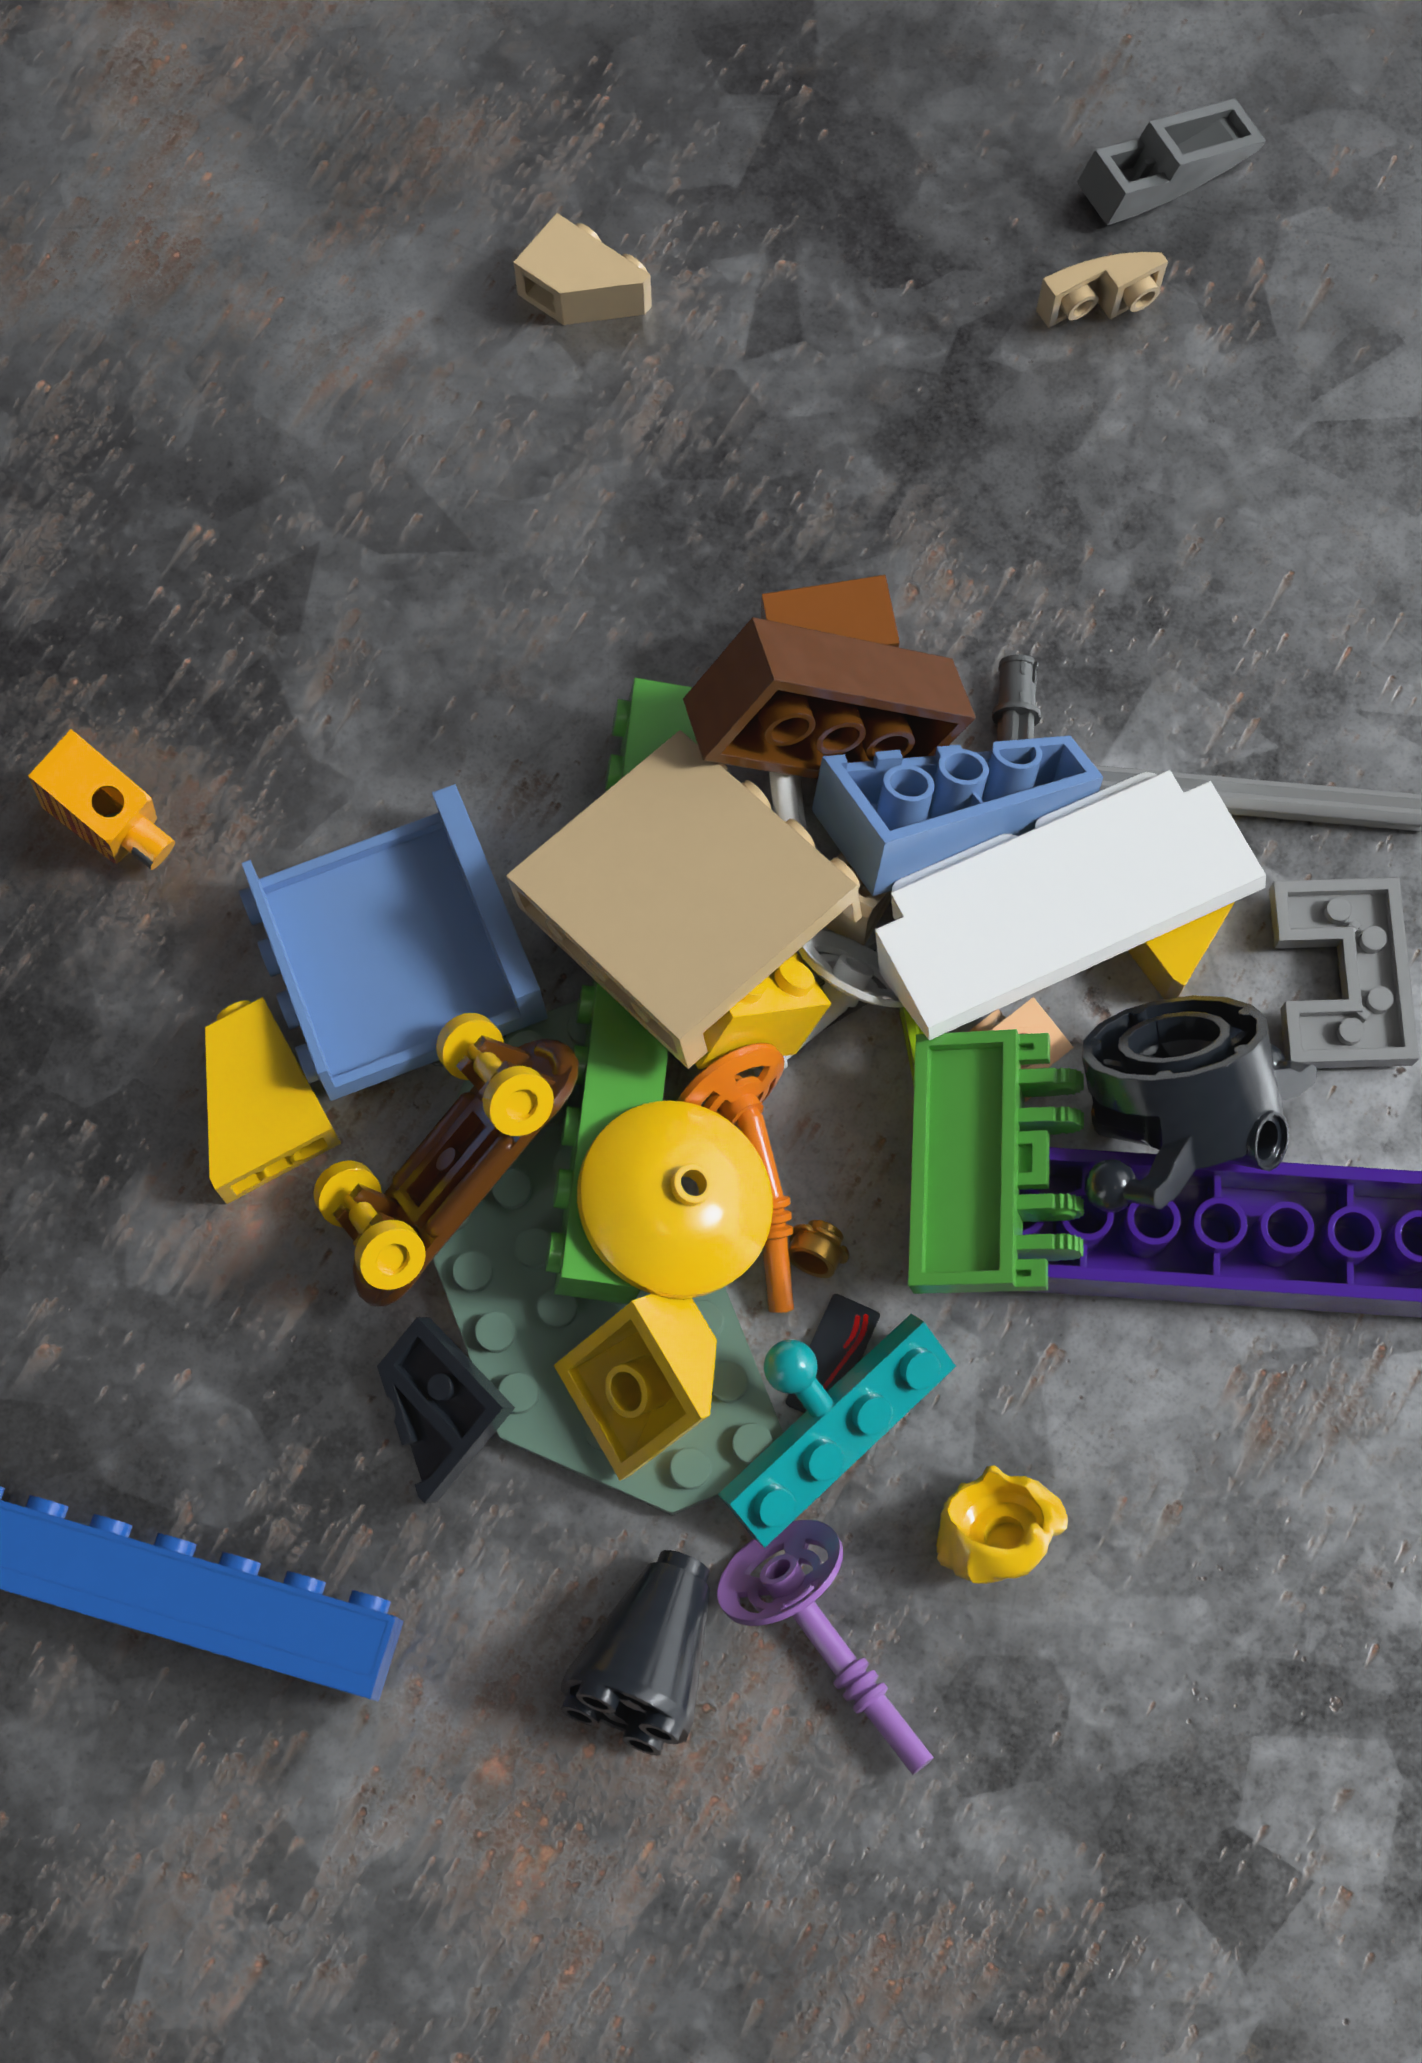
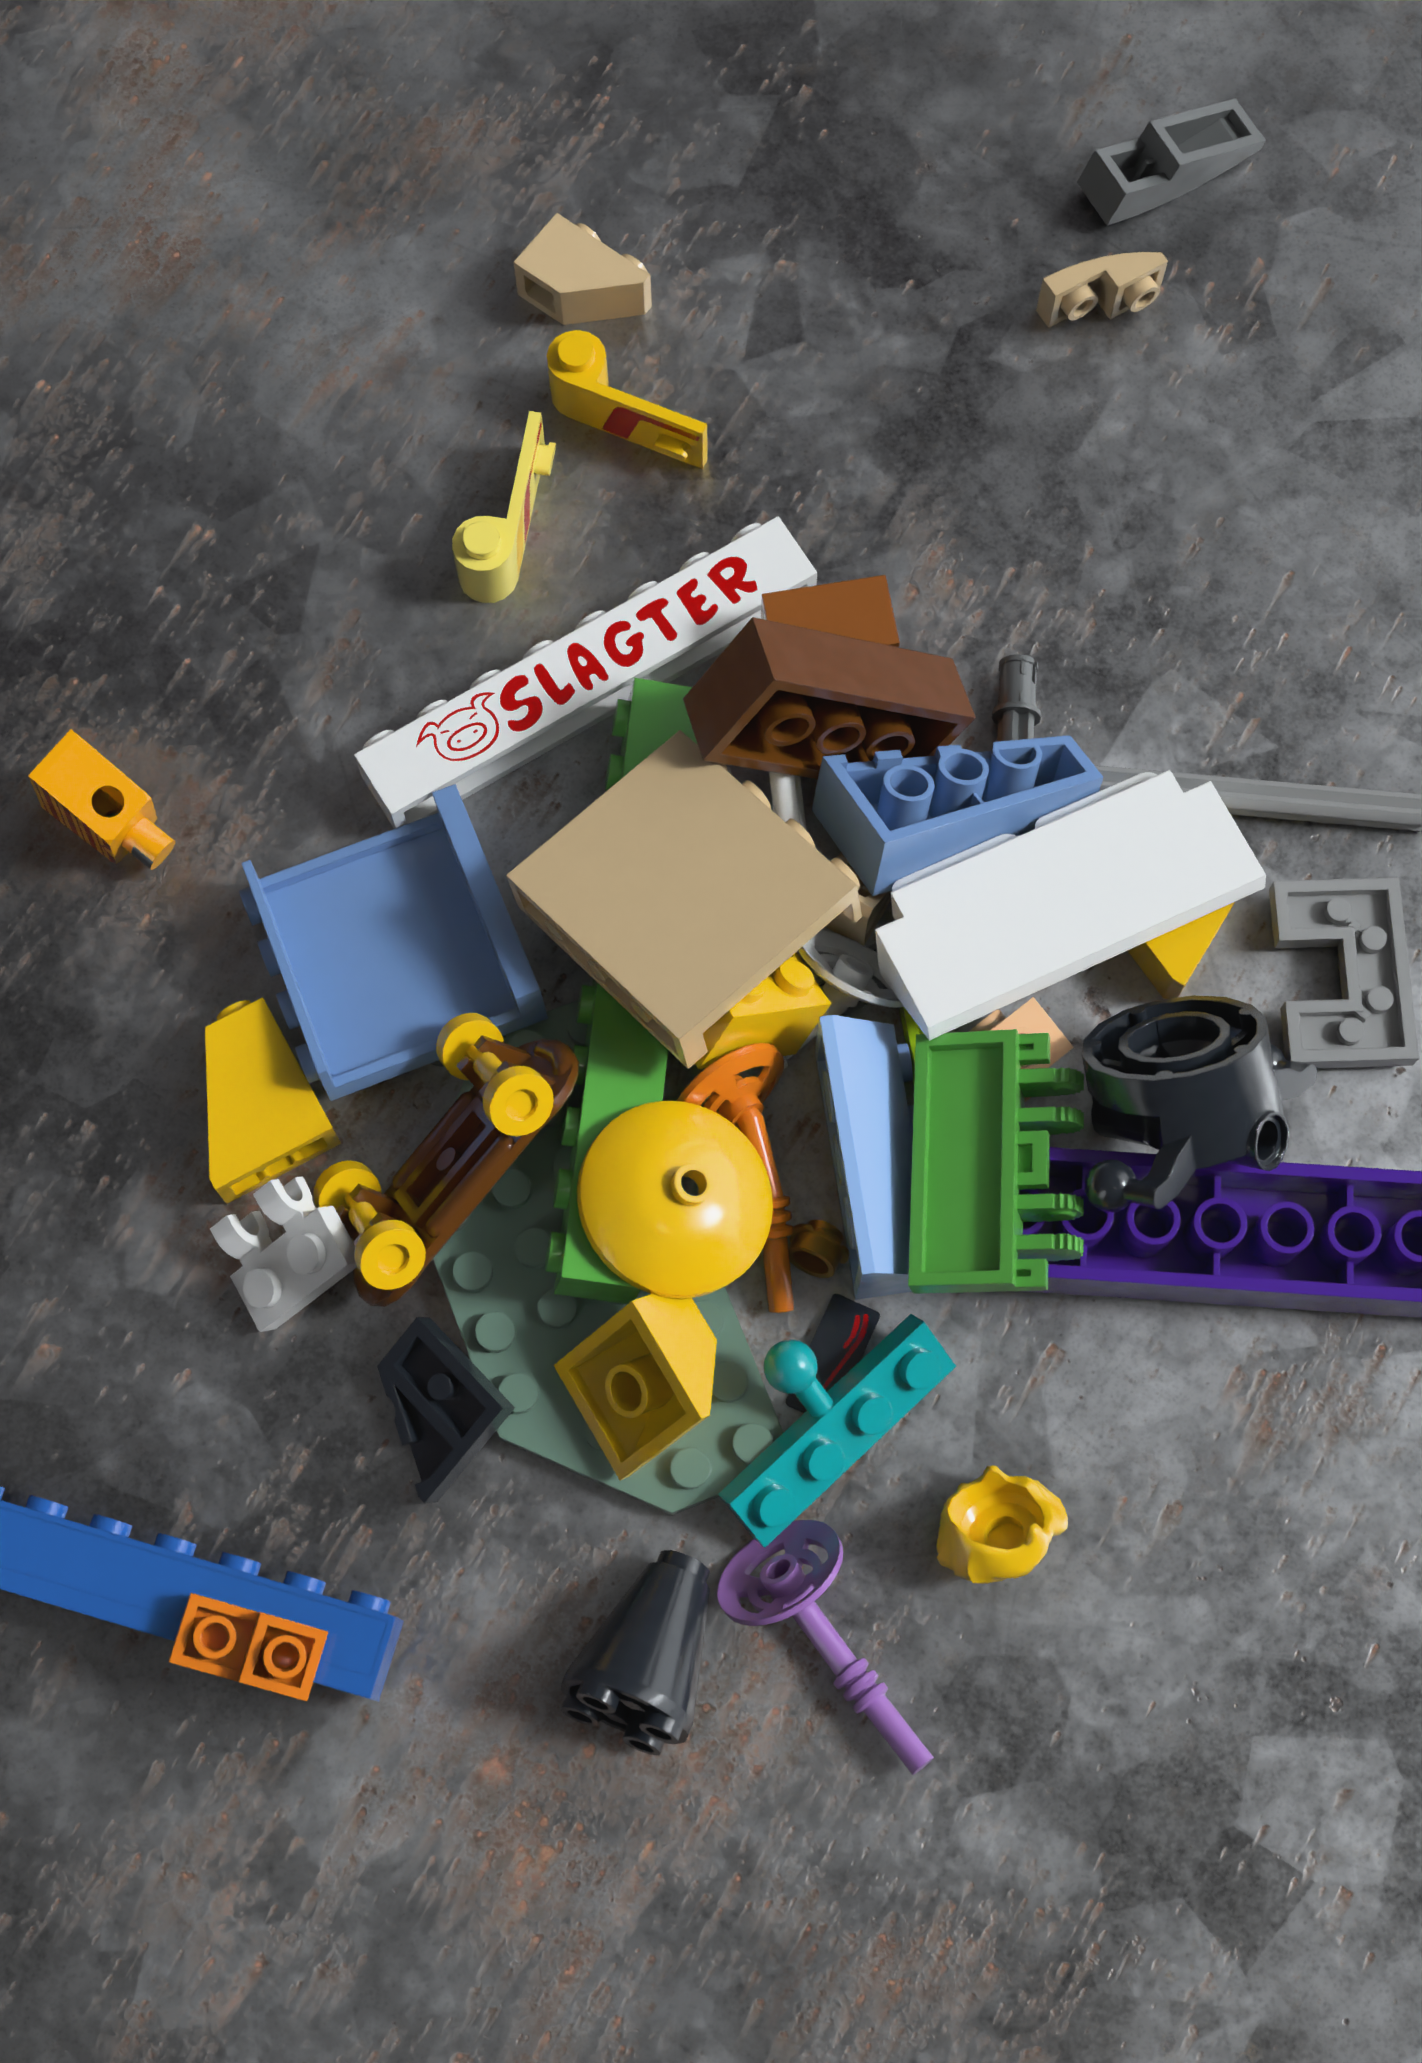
none -> orange slope [168,1593,328,1701]
none -> white plate [210,1176,357,1332]
none -> white brick [354,516,817,829]
none -> light yellow door [452,411,556,603]
none -> yellow door [546,330,707,469]
none -> light blue slope [815,1015,914,1300]

